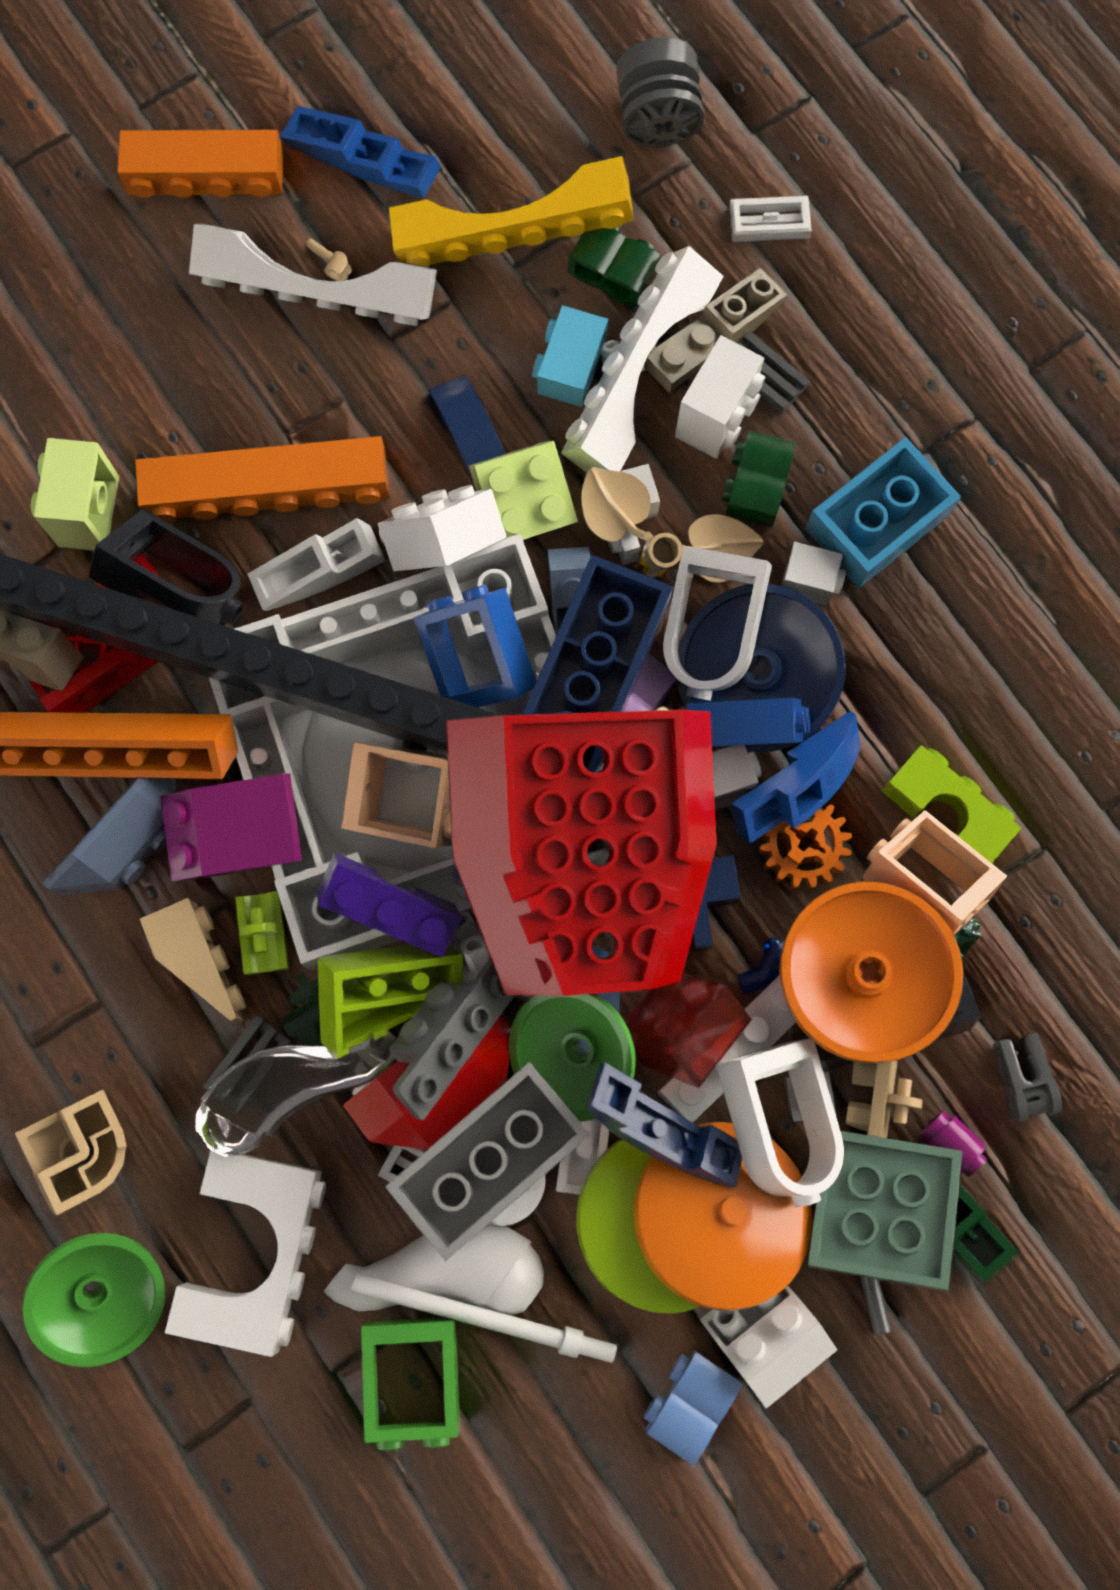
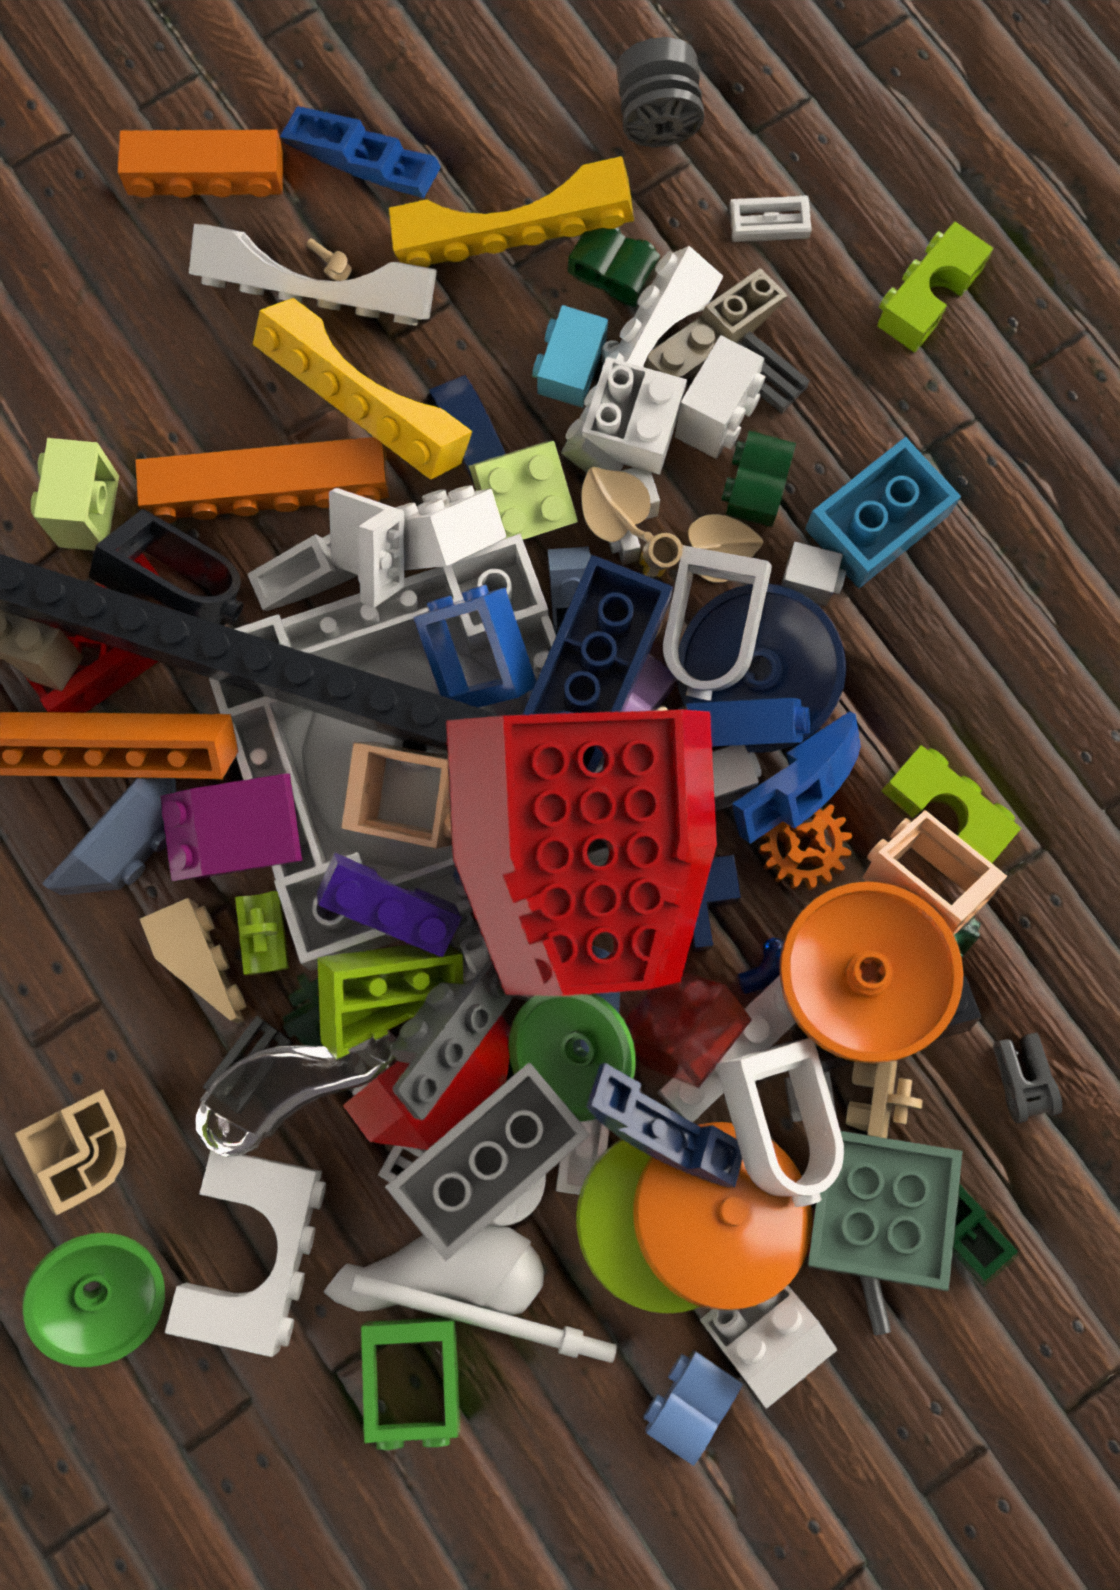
magenta brick [919,1110,987,1177] -> none
none -> yellow arch [253,298,472,480]
none -> white bracket [329,488,404,608]
none -> white slope [582,357,687,475]
none -> lime arch [877,222,994,353]

